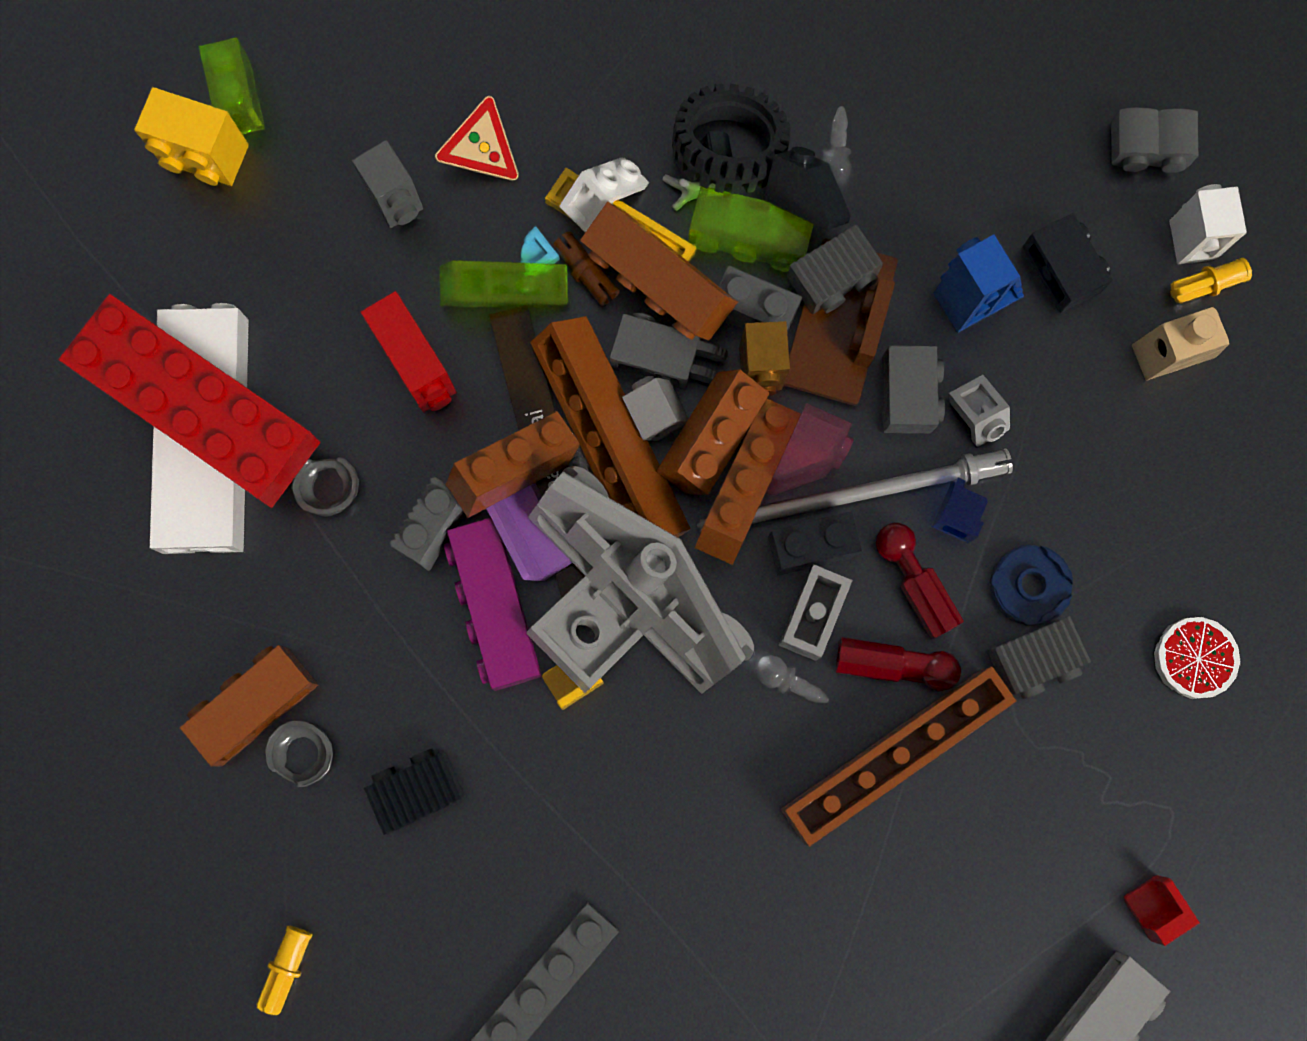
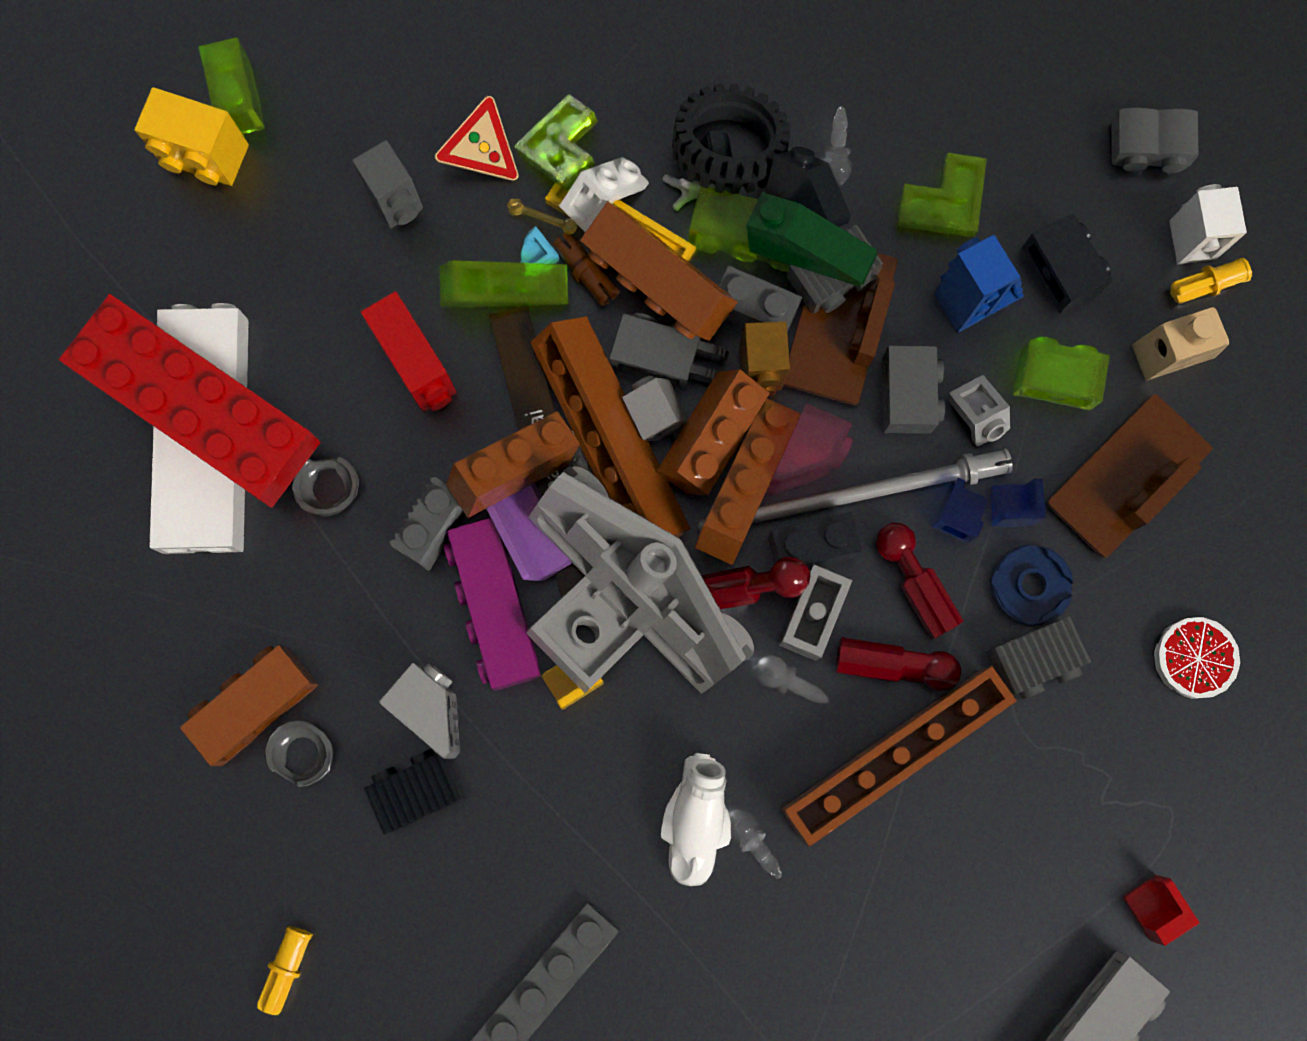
none -> light grey slope [379,663,460,759]
none -> clear yellow hinge [507,199,577,234]
none -> clear neon green plate [514,94,598,192]
none -> white animal [661,753,731,886]
none -> dark red piece [701,556,811,610]
none -> clear bar [729,809,782,879]
none -> dark green slope [746,192,877,287]
none -> clear neon green plate [897,153,987,237]
none -> clear blue panel [991,479,1046,527]
none -> clear neon green brick [1013,337,1110,410]
none -> reddish brown bracket [1046,394,1213,558]

